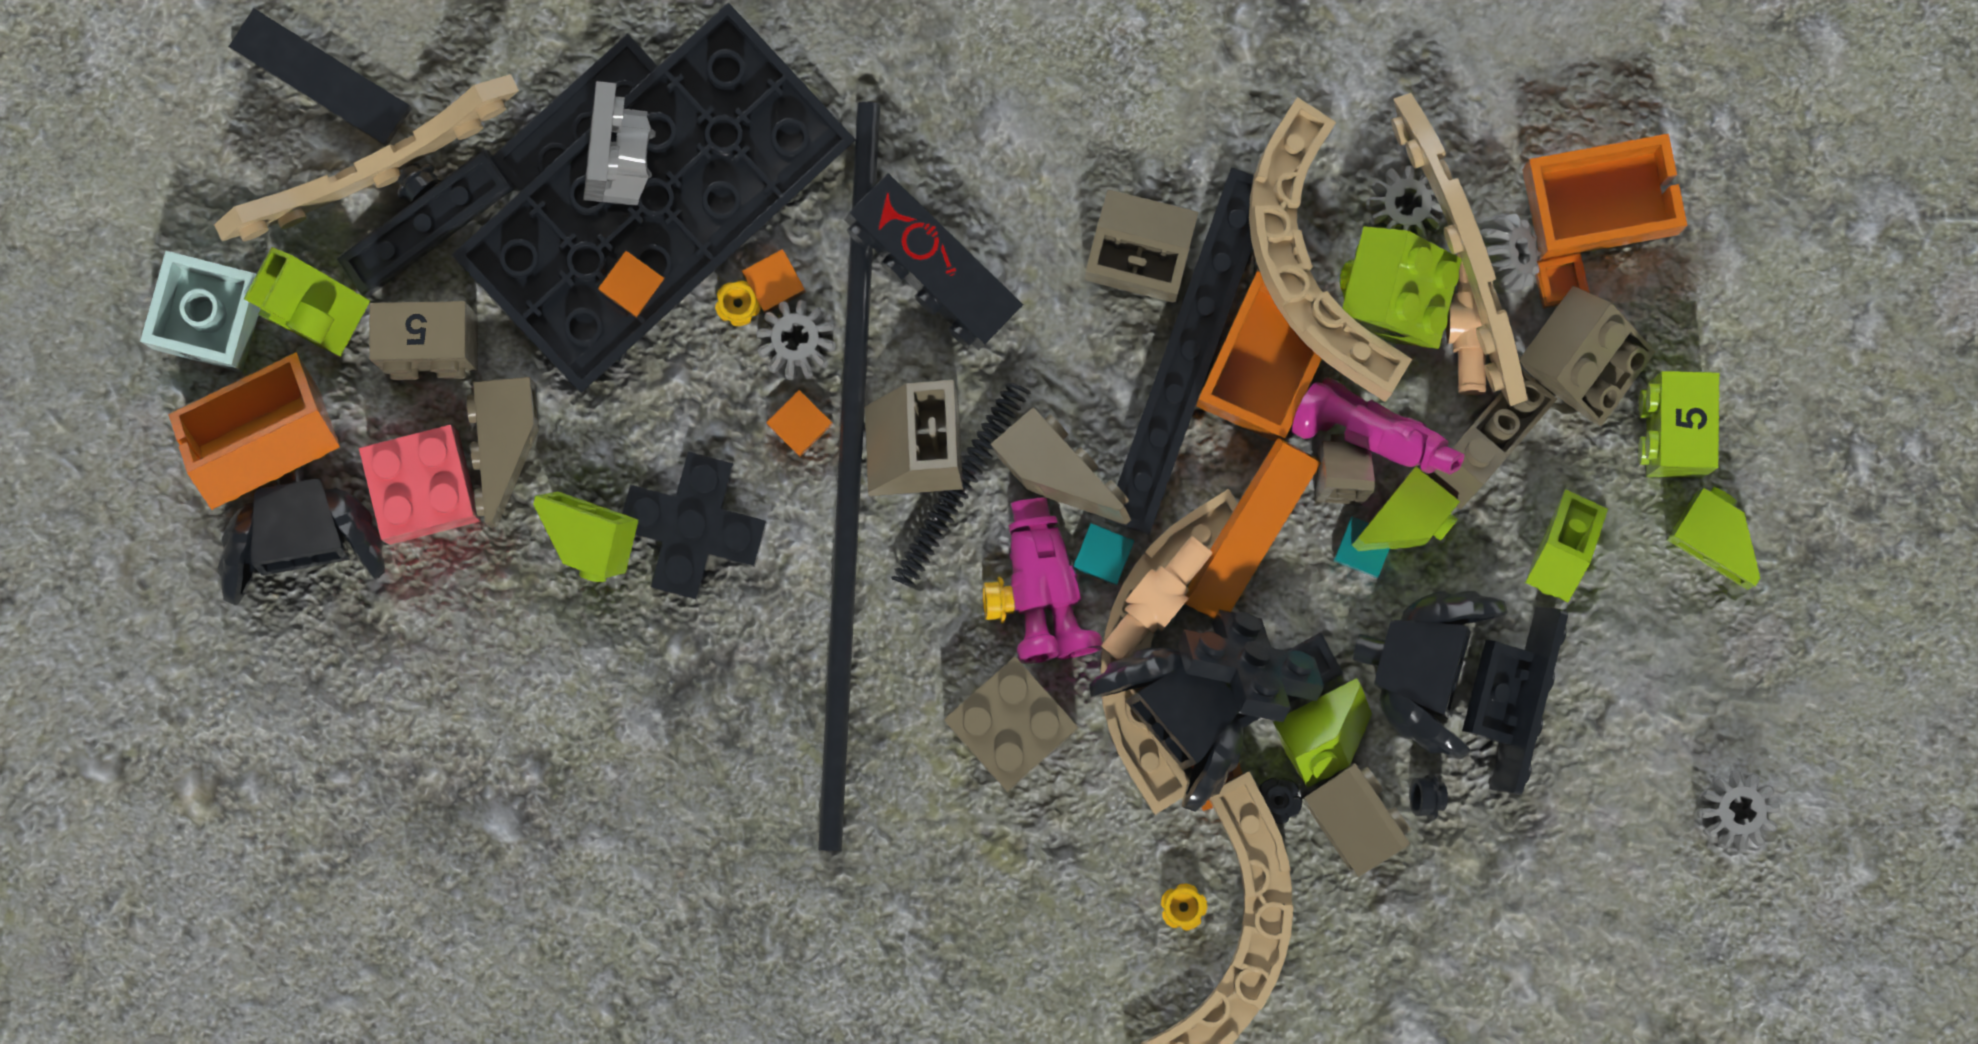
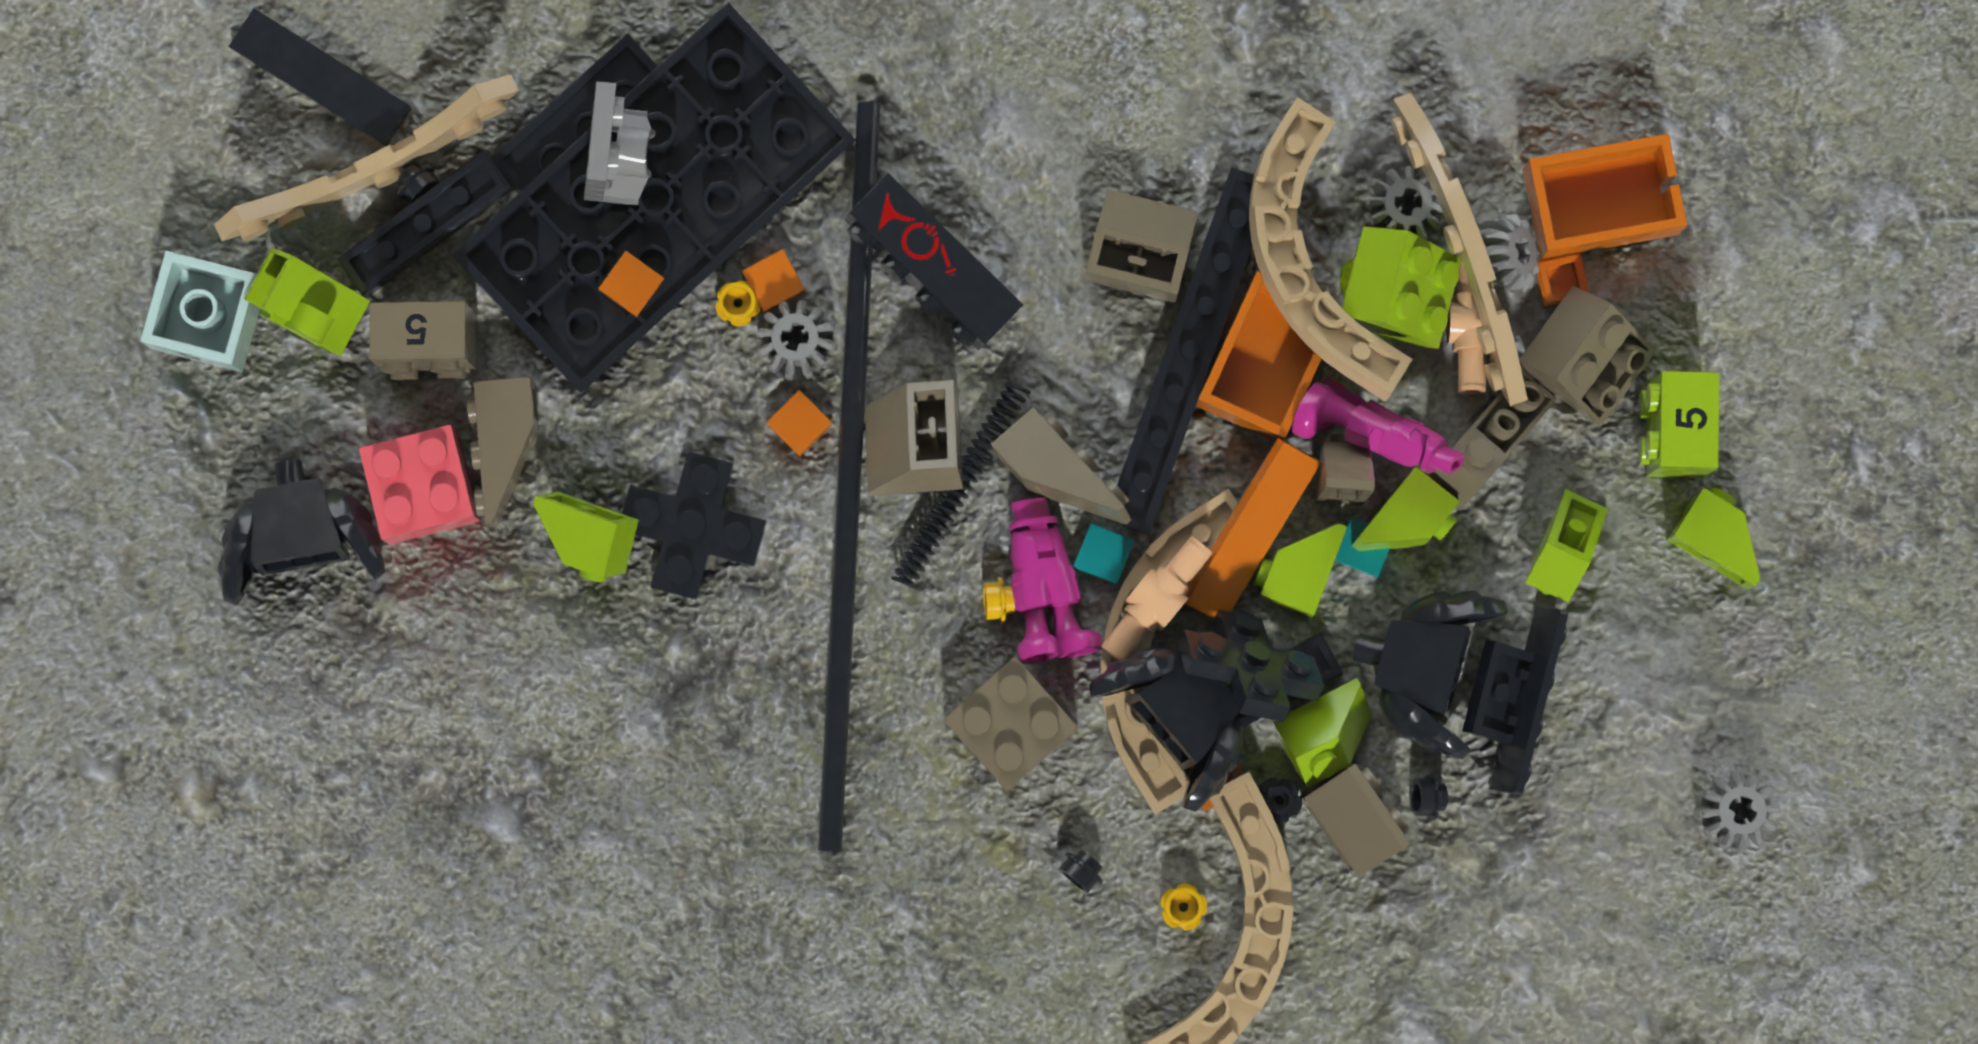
orange piece [168,352,340,510] -> none
none -> black plate [1059,850,1103,893]
none -> lime slope [1254,523,1347,619]

